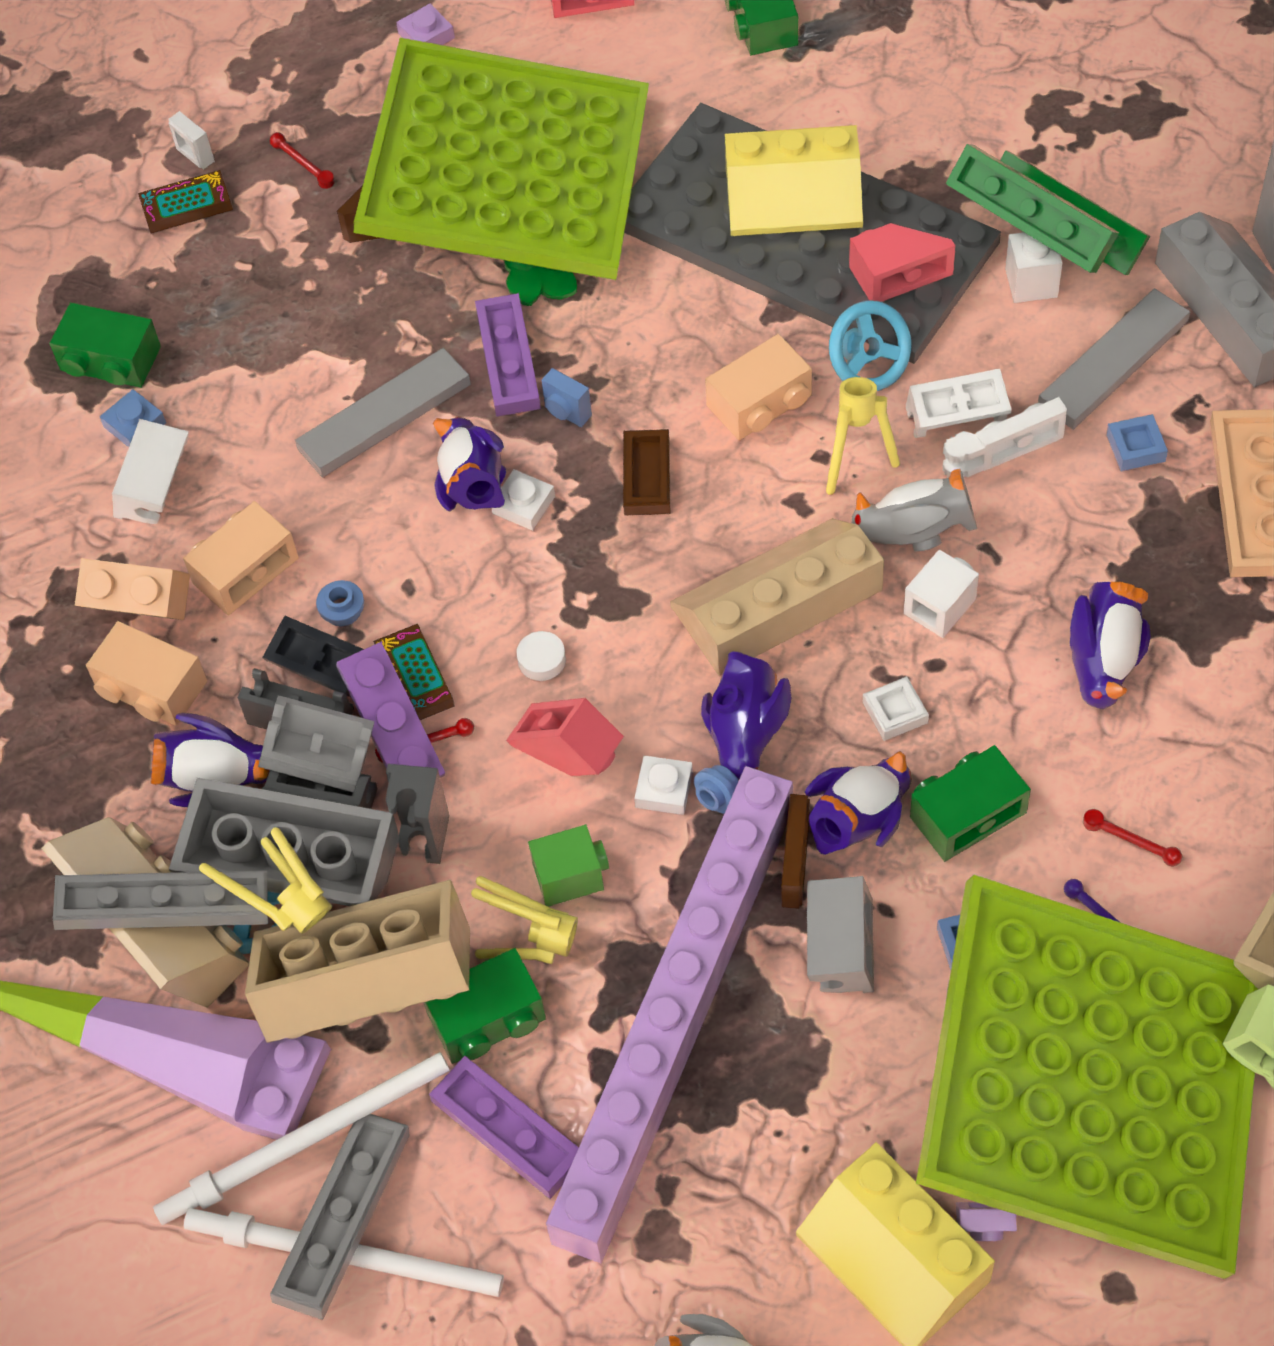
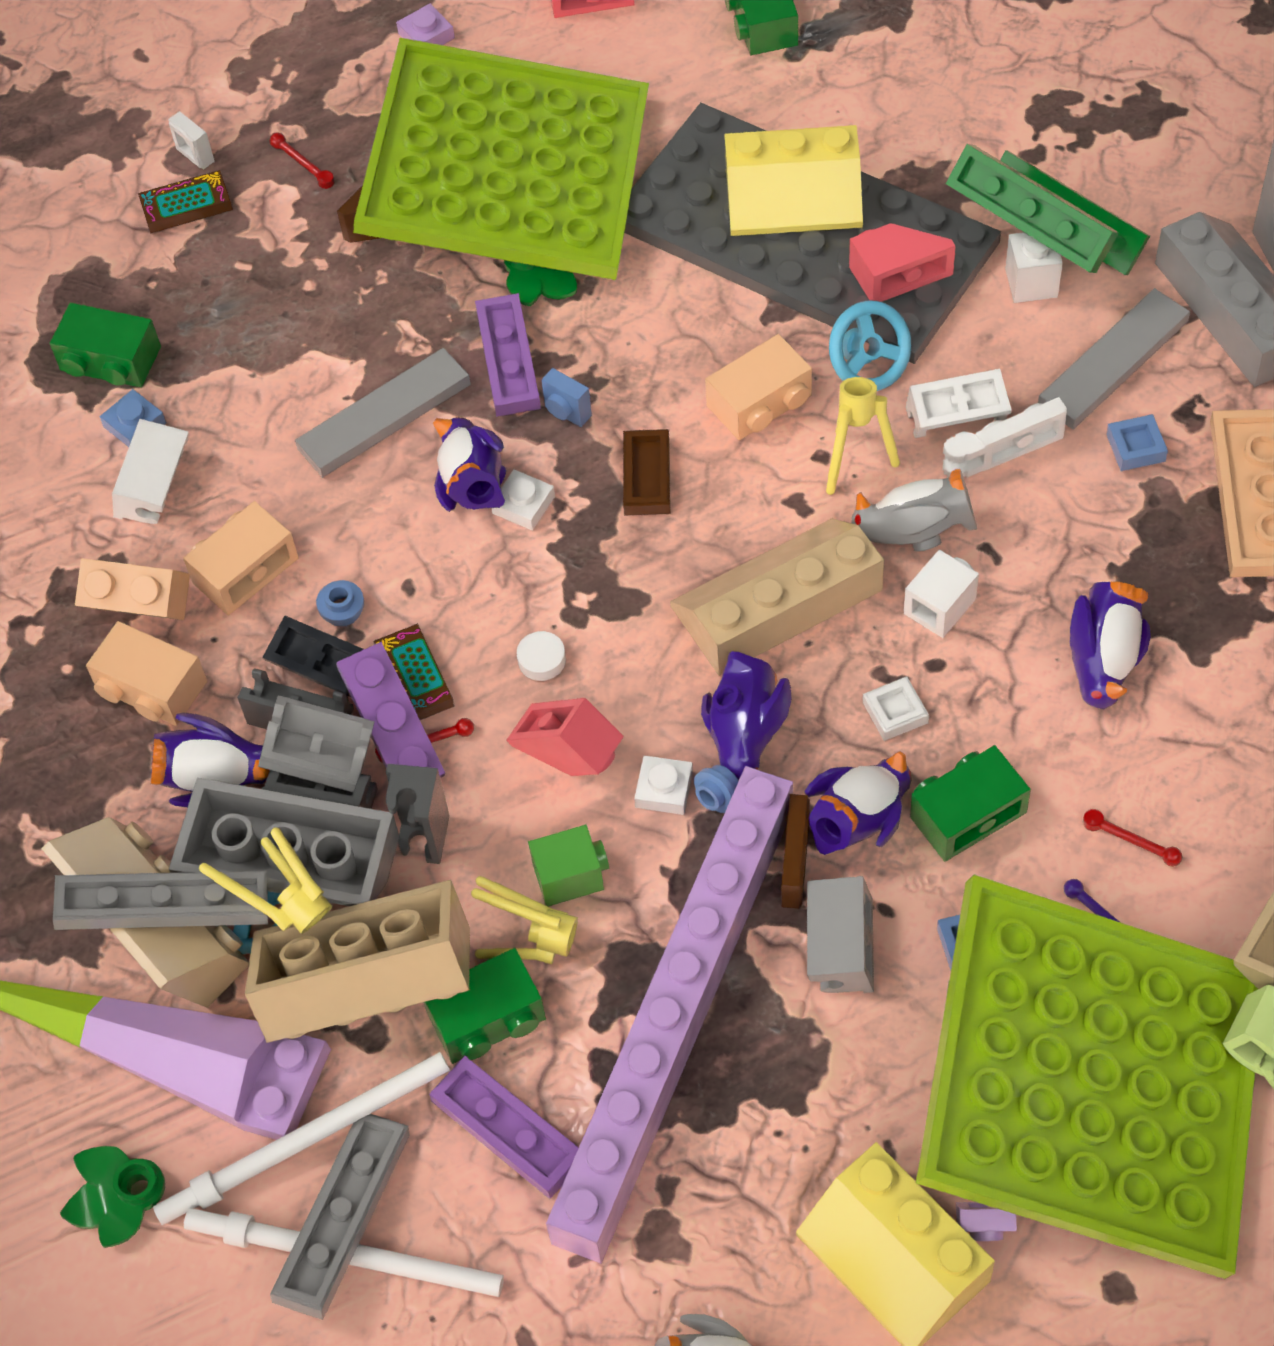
none -> green plate [60,1146,165,1248]

